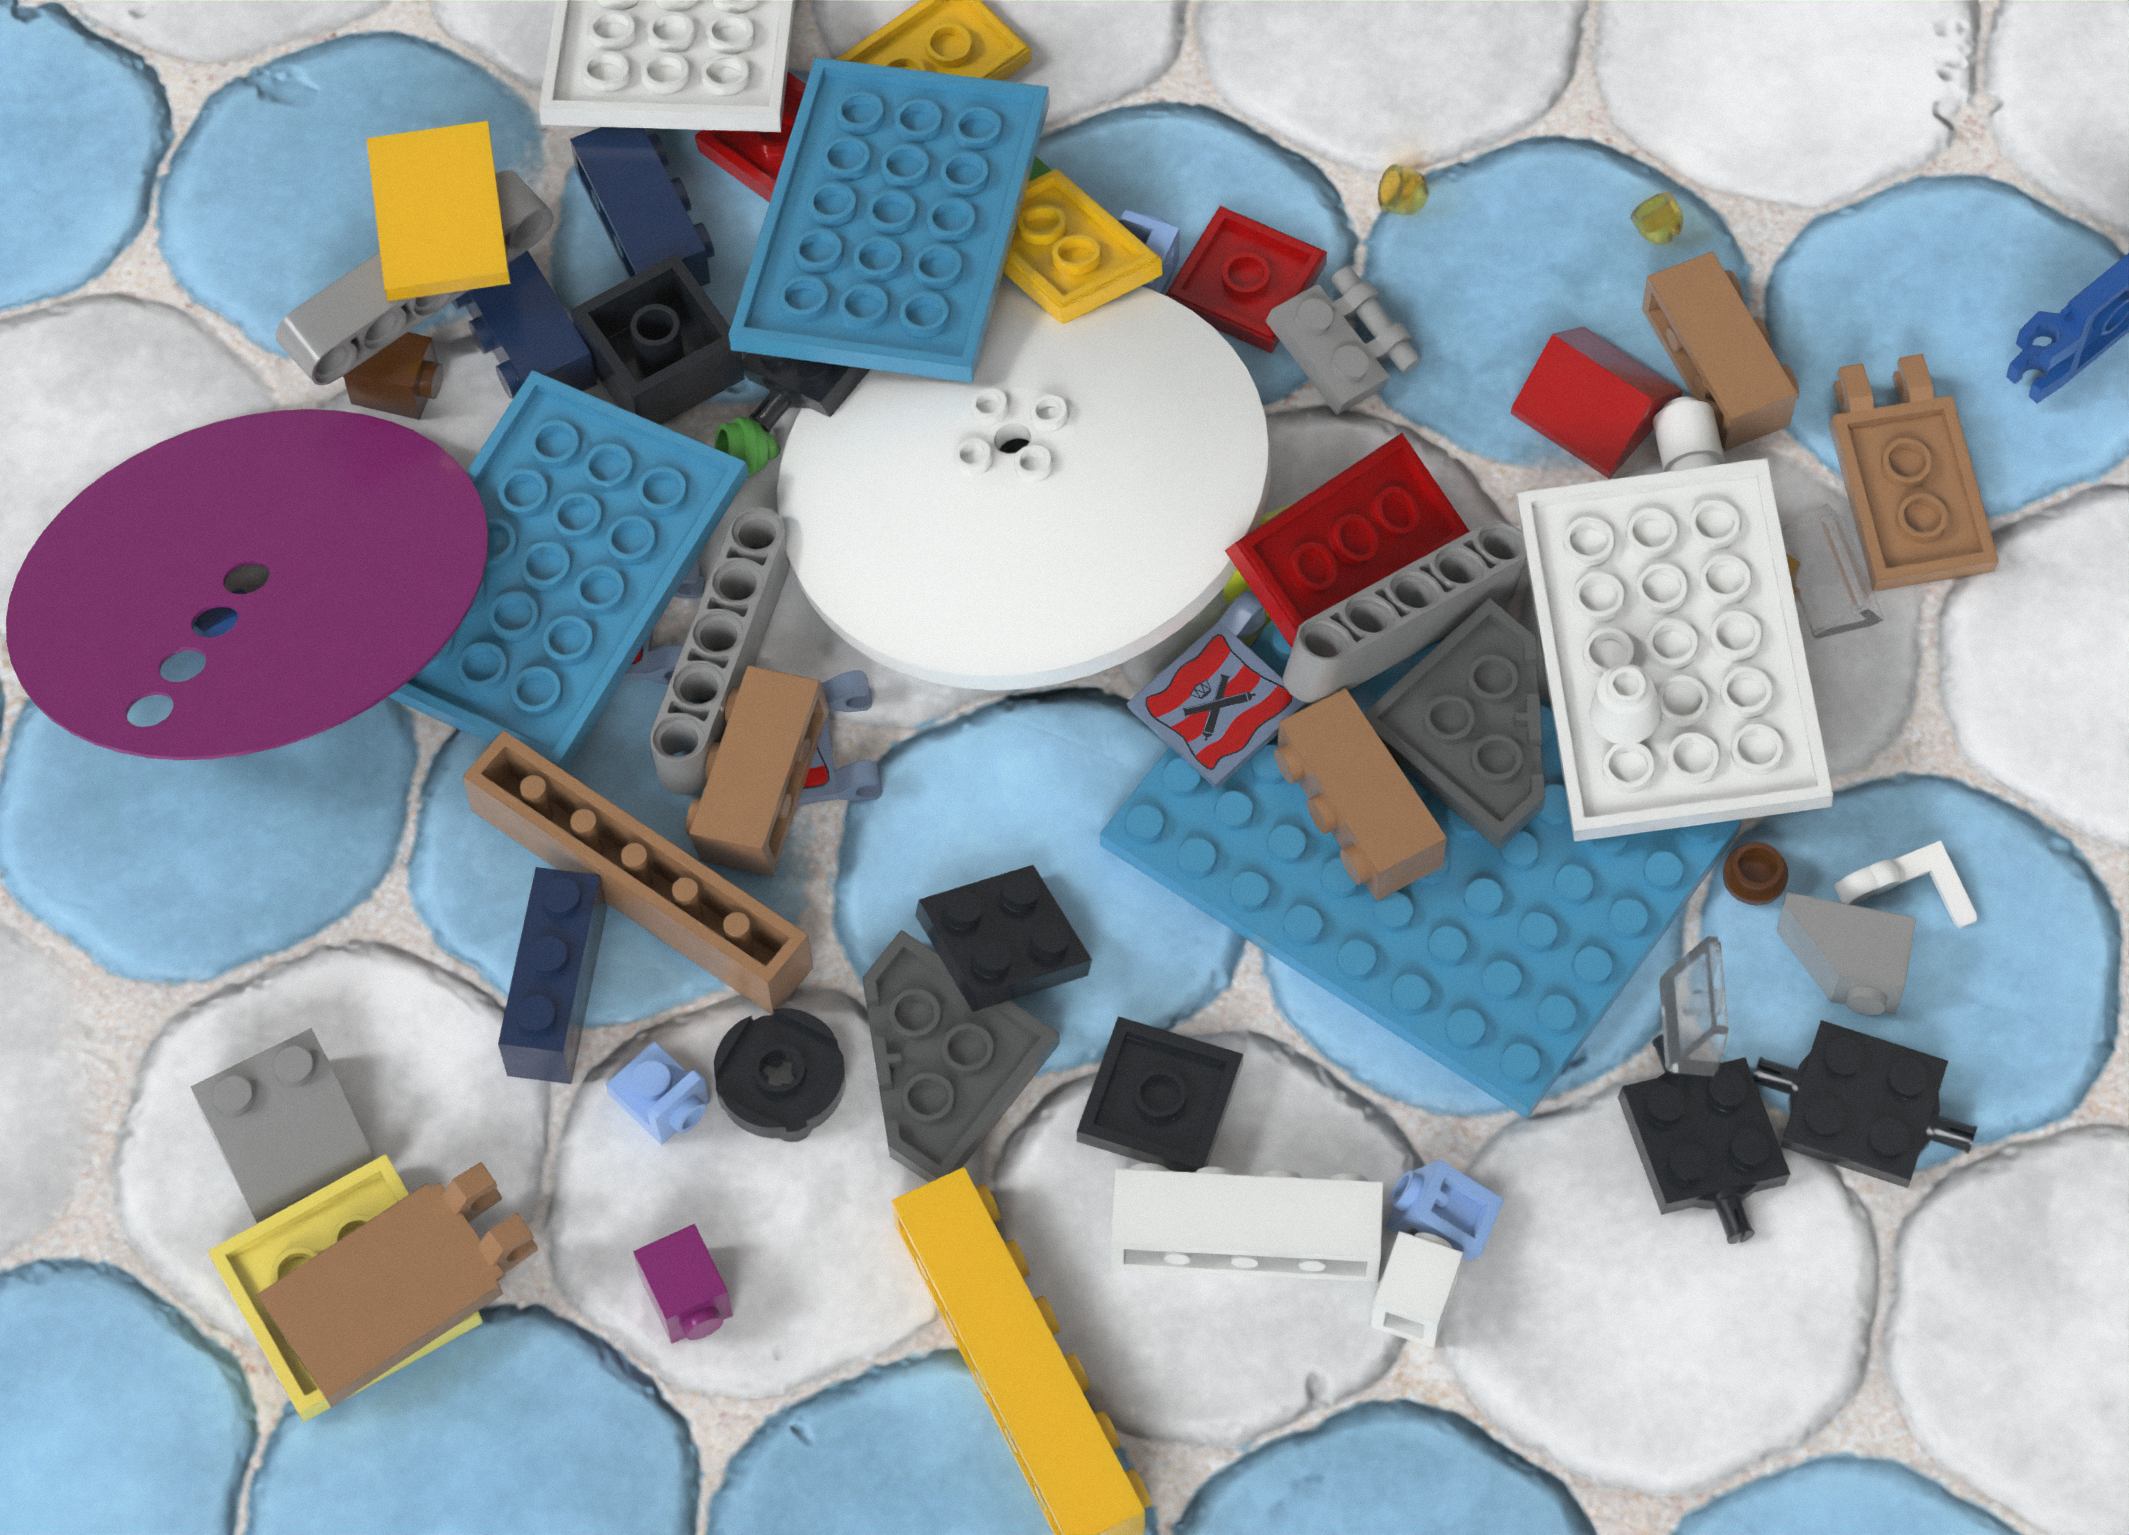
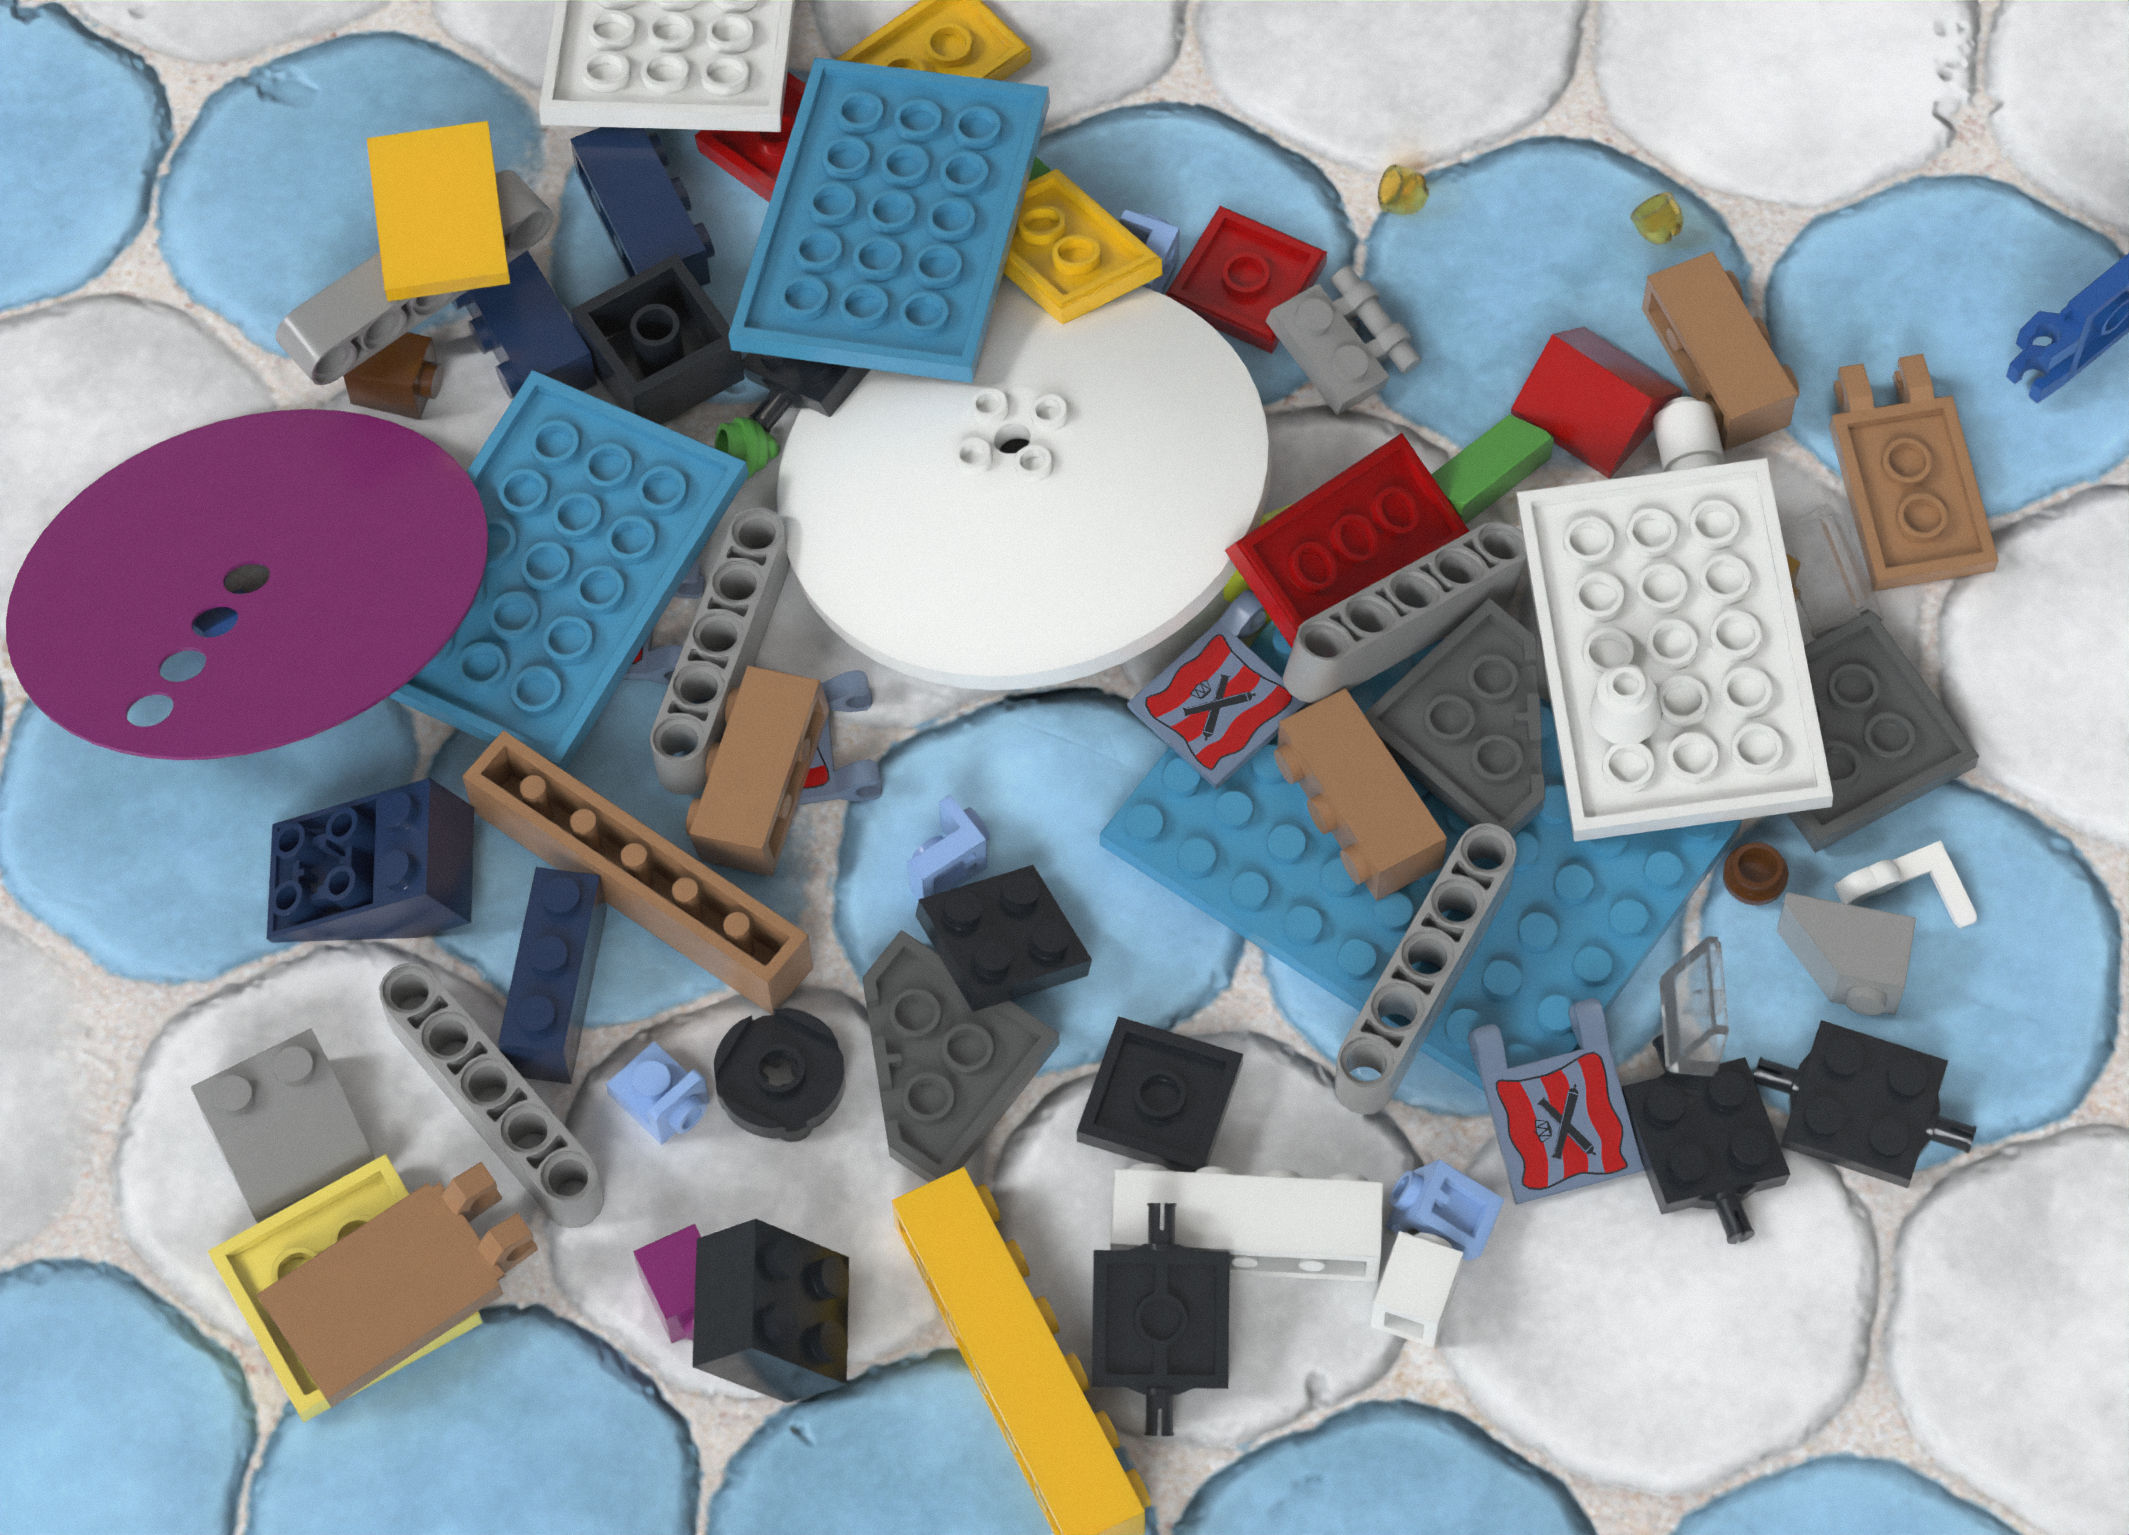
none -> dark blue slope [267,778,474,943]
none -> light grey beam [379,963,604,1228]
none -> black brick [692,1219,849,1403]
none -> light blue bracket [907,795,990,900]
none -> black plate [1091,1203,1230,1436]
none -> light grey beam [1335,823,1517,1115]
none -> bright green slope [1431,414,1554,525]
none -> flag [1467,998,1644,1205]
none -> dark grey plate [1787,611,1979,853]

